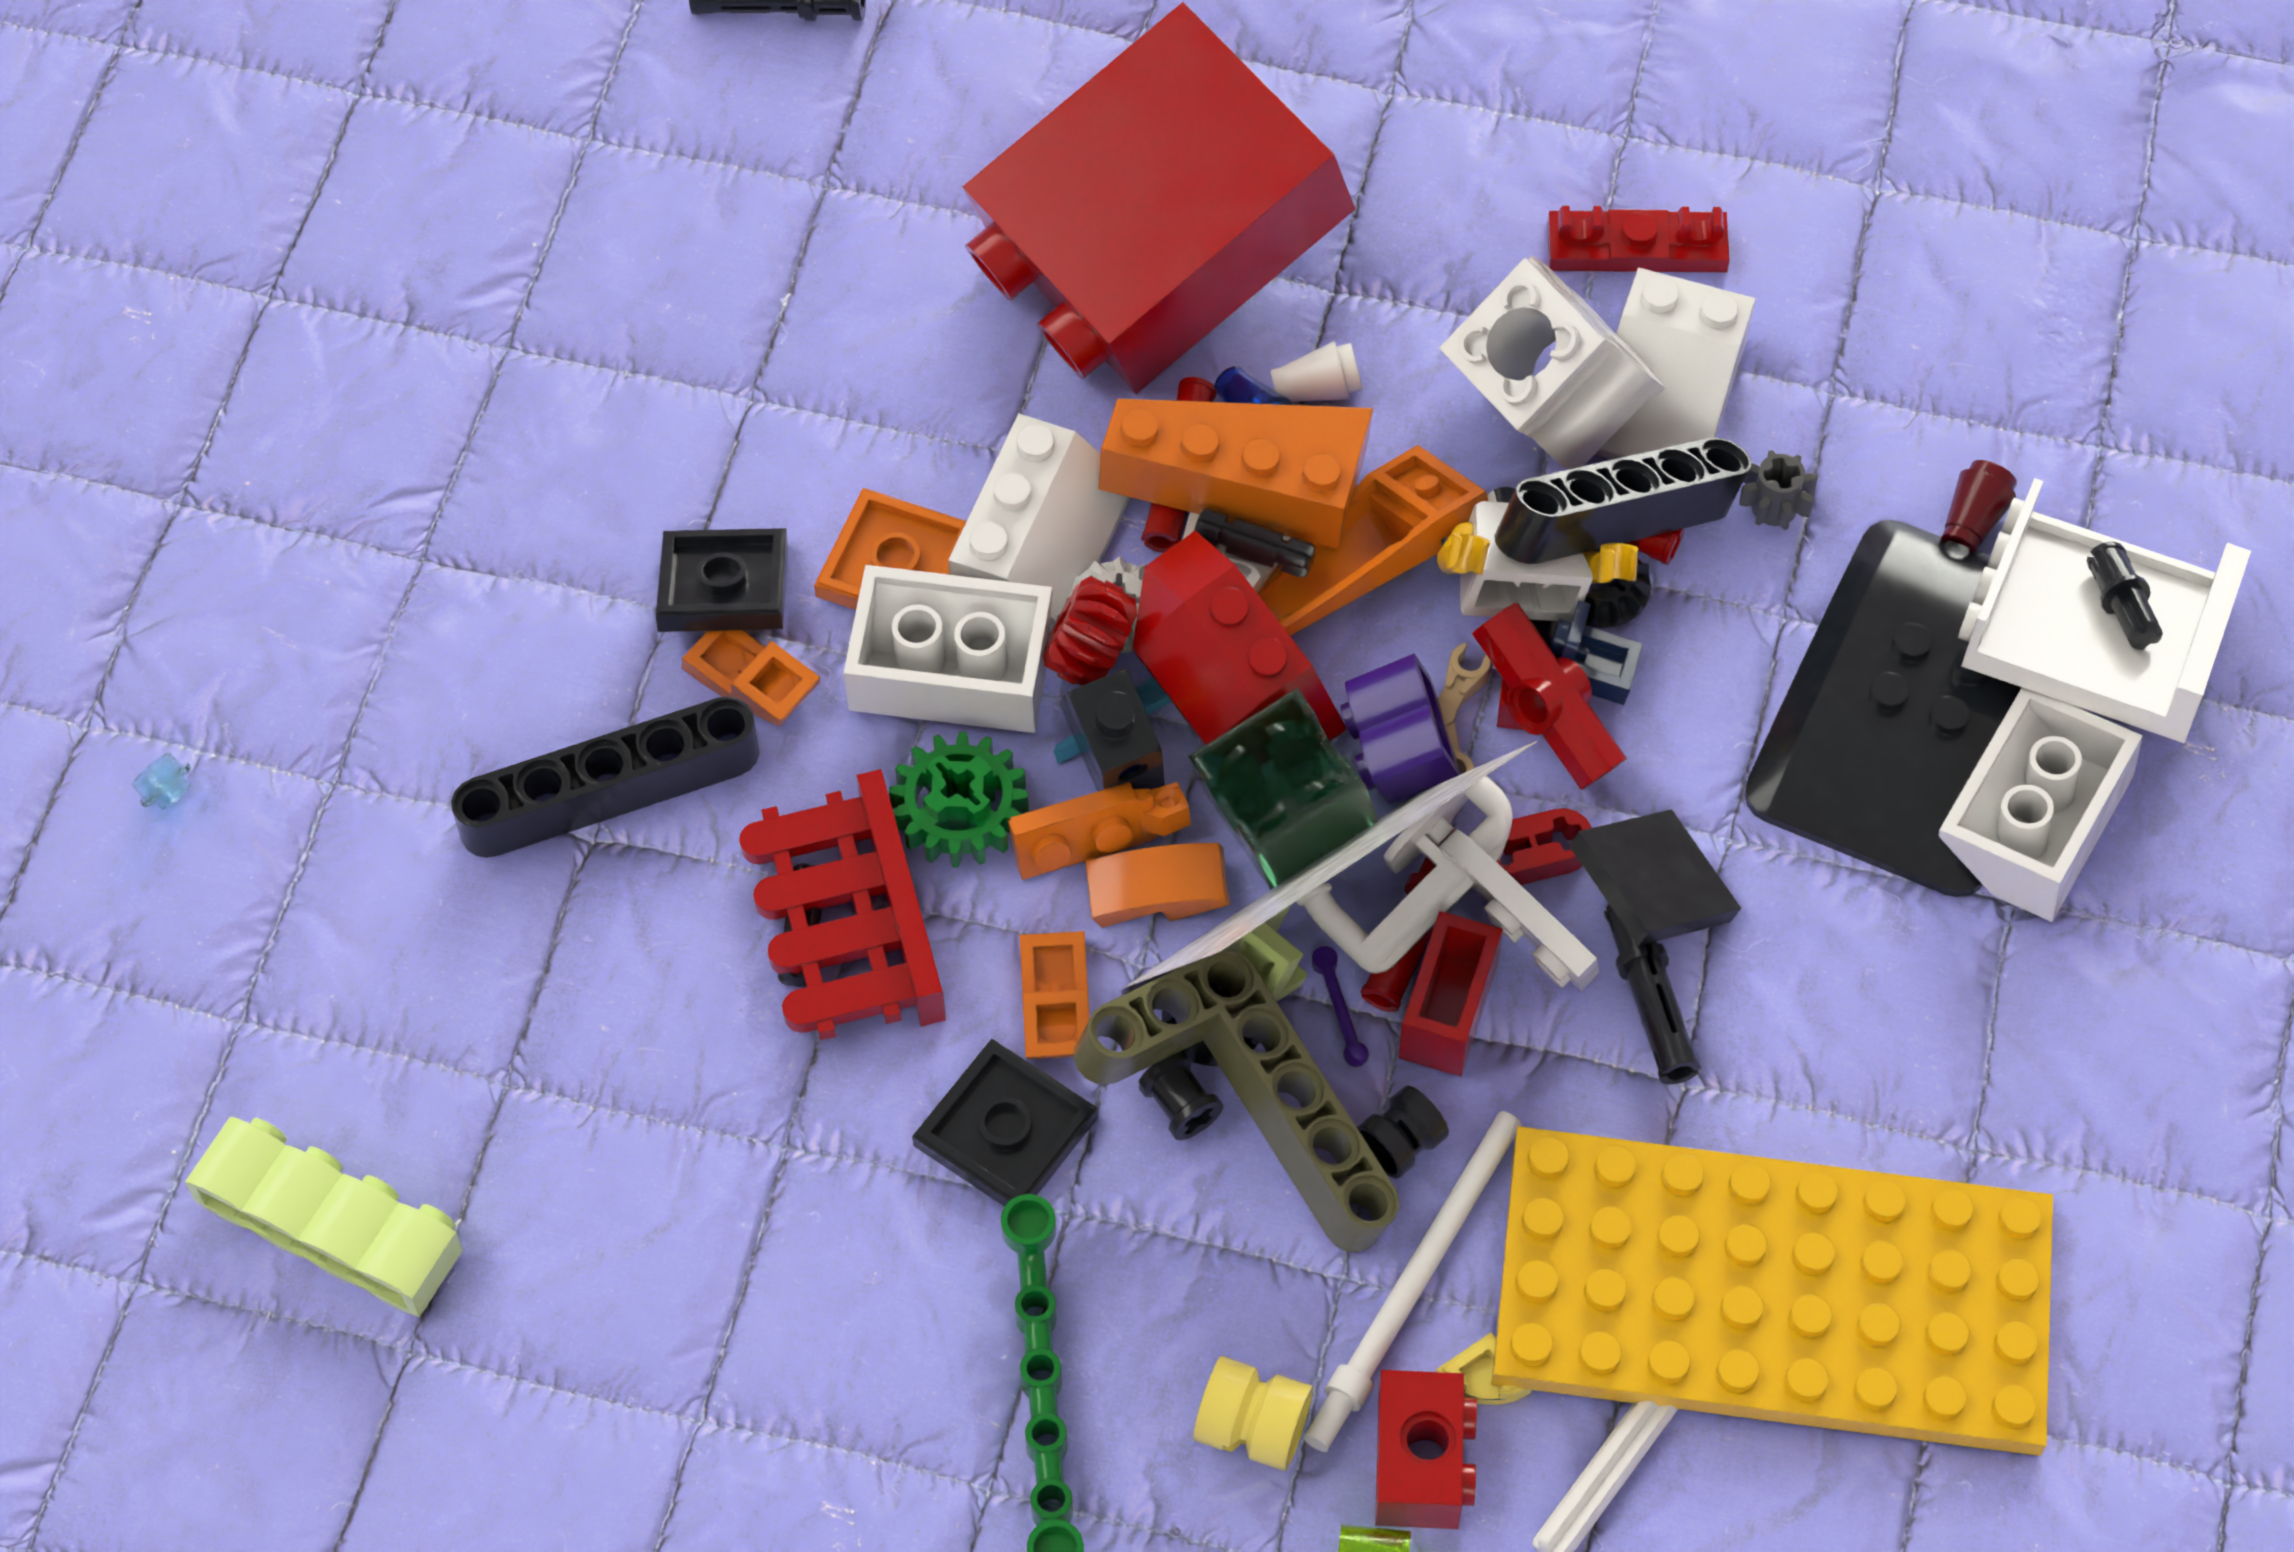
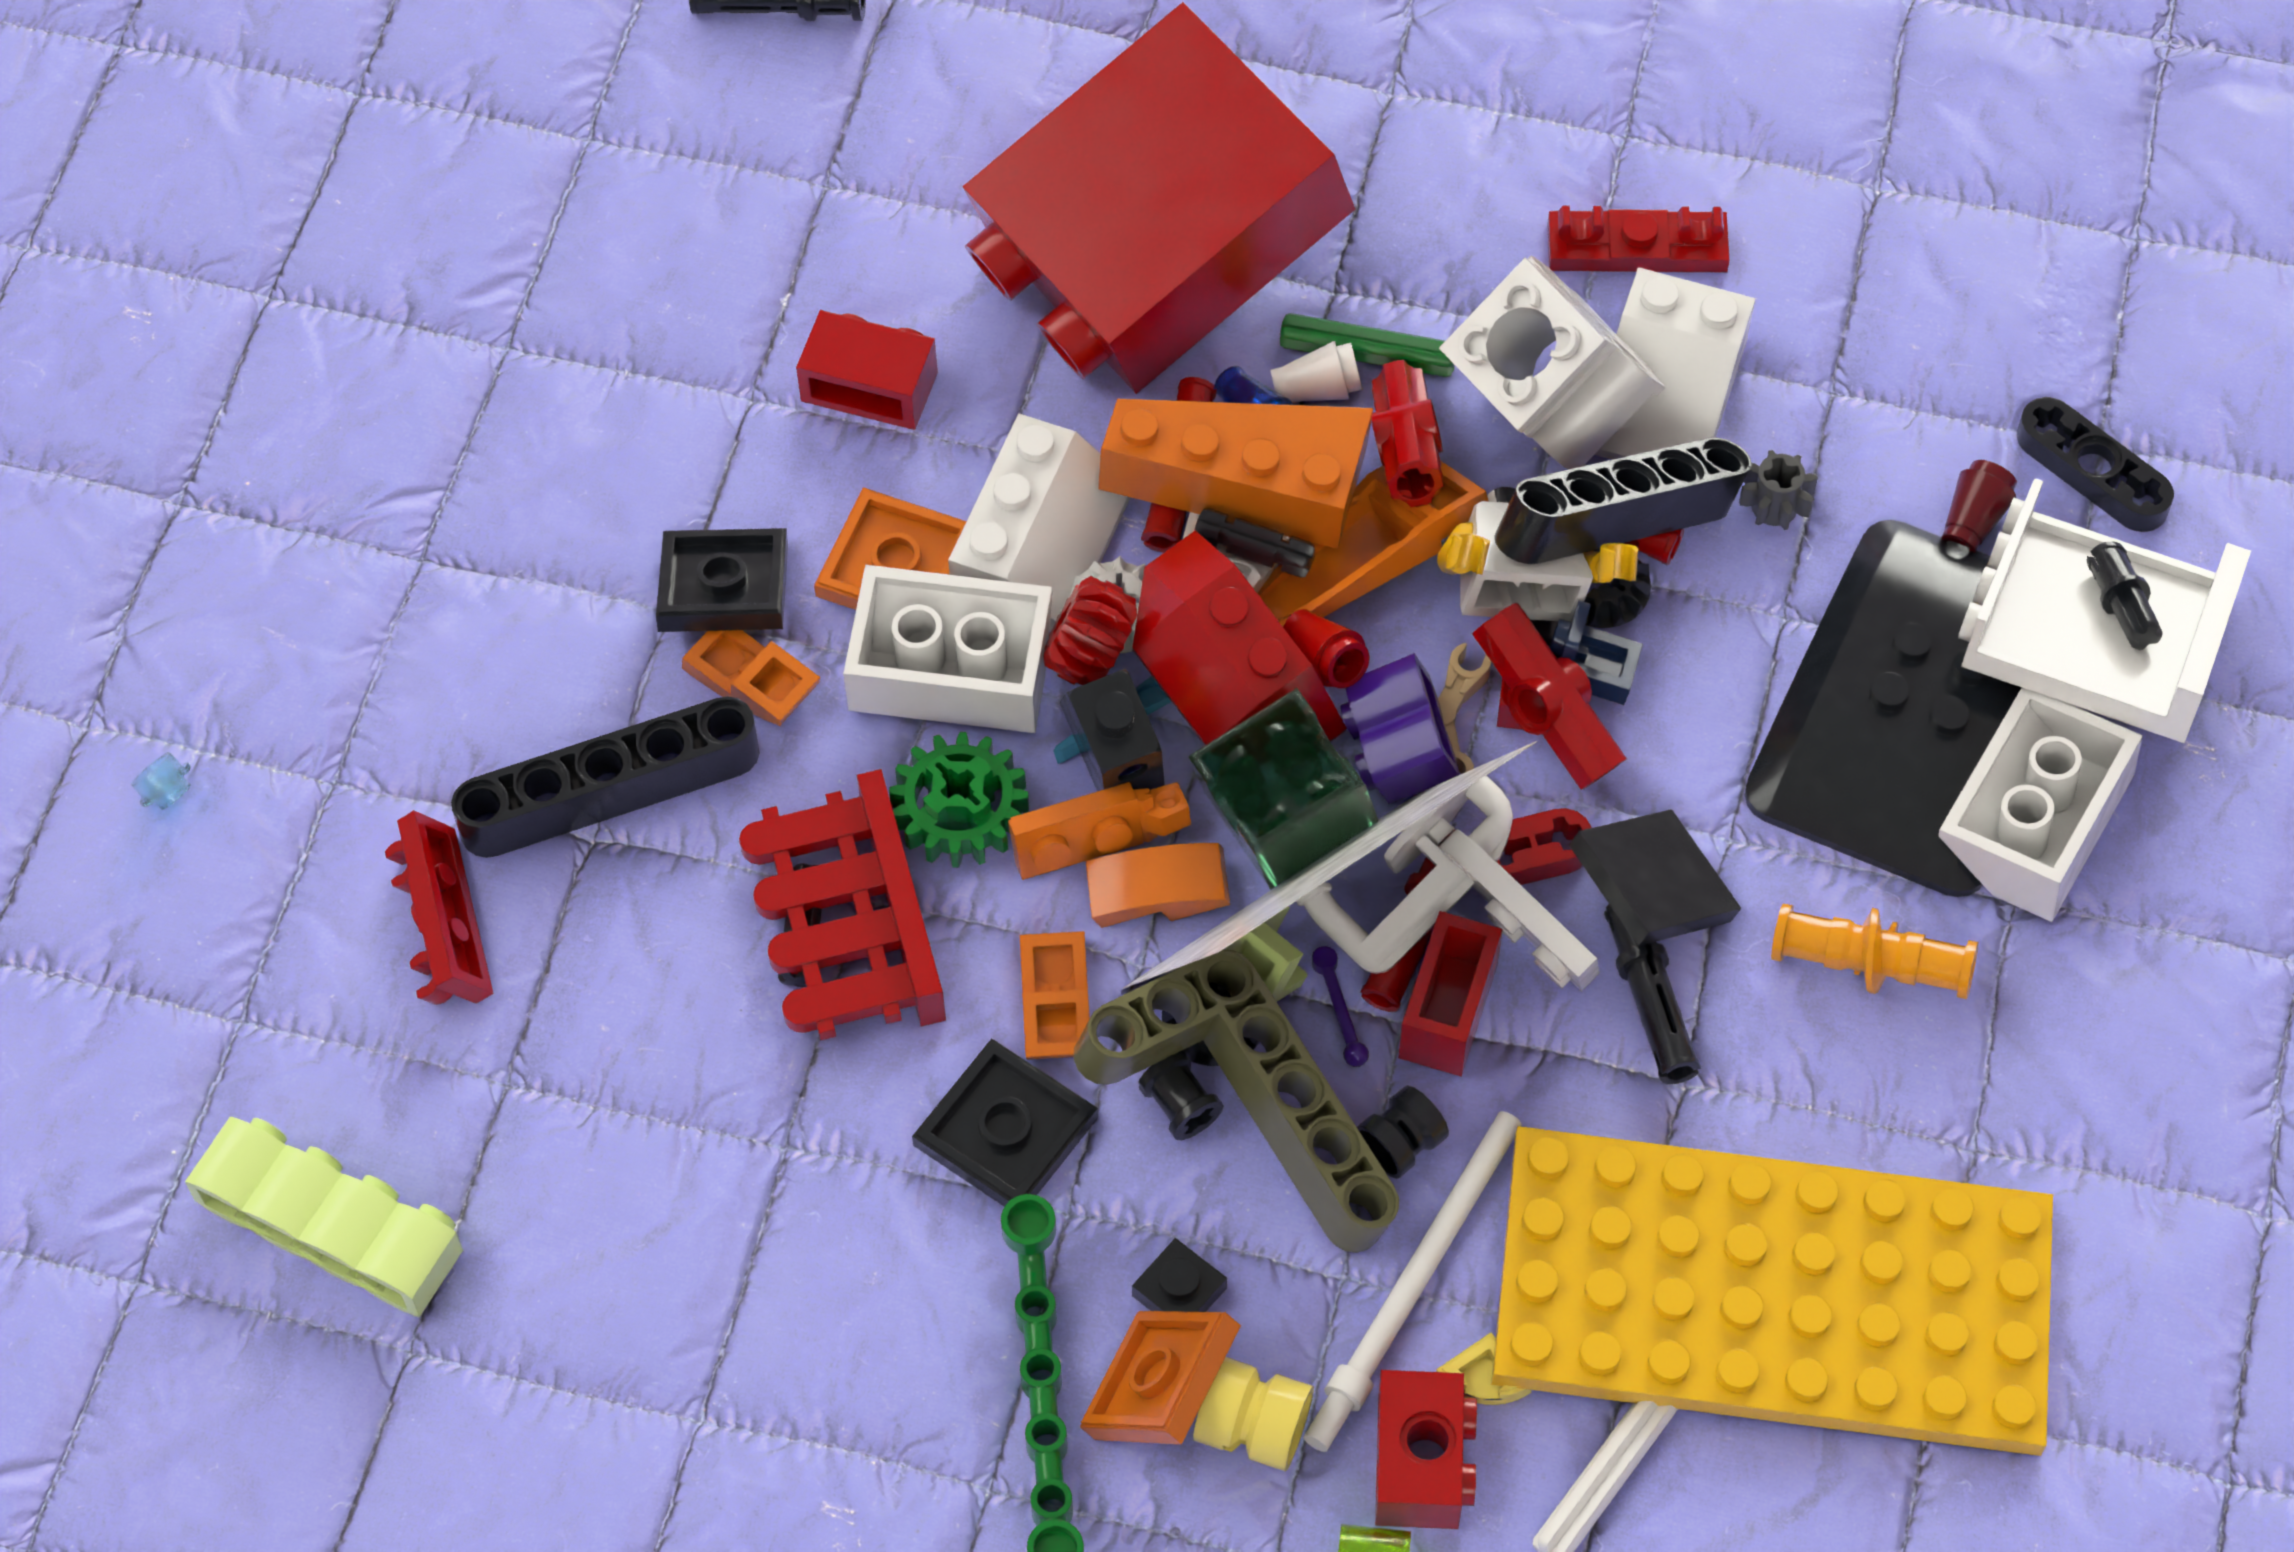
none -> red plate [385,810,494,1005]
none -> red brick [796,310,938,430]
none -> orange plate [1080,1311,1241,1445]
none -> black plate [1132,1238,1227,1312]
none -> green axle [1280,313,1455,377]
none -> red cone [1283,609,1370,688]
none -> red piece [1371,360,1443,508]
none -> light orange piece [1771,903,1979,999]
none -> black beam [2017,397,2174,532]

